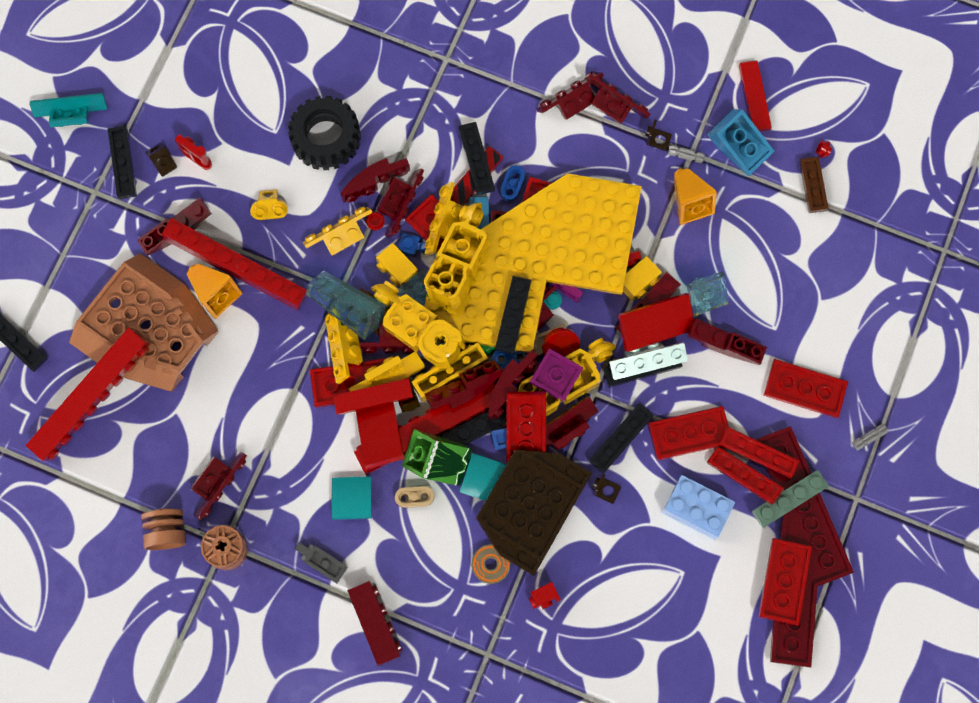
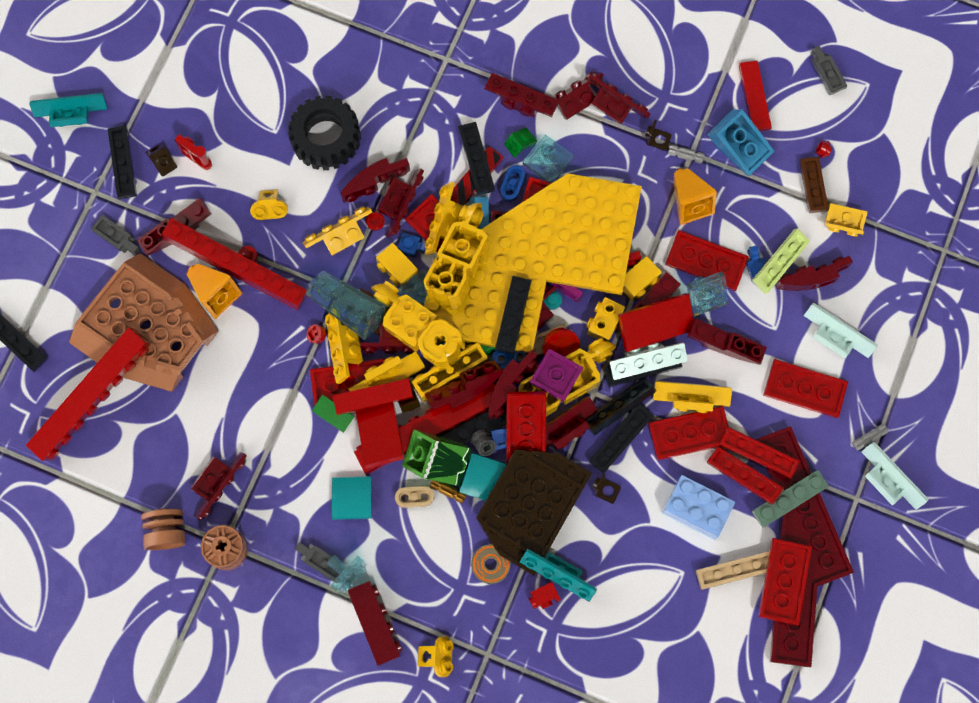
none -> dark grey hinge [90,215,141,256]
none -> red tile [238,246,258,262]
none -> red tile [306,324,326,344]
none -> green tile [312,395,355,433]
none -> clear light blue plate [327,555,367,594]
none -> yellow bracket [418,636,454,677]
none -> pearl gold axle [430,480,467,503]
none -> dark grey wheel [471,429,496,456]
none -> dark red bracket [484,73,559,118]
none -> green bracket [504,127,537,158]
none -> teal bracket [520,549,597,602]
none -> clear light blue plate [523,134,575,183]
none -> black plate [584,377,656,436]
none -> yellow brick [586,297,625,342]
none -> yellow bracket [653,381,732,413]
none -> red tile [665,230,749,291]
none -> tan plate [696,551,770,590]
none -> blue plate [746,245,767,281]
none -> yellowish green plate [752,228,810,294]
none -> dark red slope [776,256,853,291]
none -> light aqua bracket [804,303,878,359]
none -> dark grey hinge [811,45,847,95]
none -> yellow bracket [824,203,868,237]
none -> light aqua bracket [861,442,929,510]

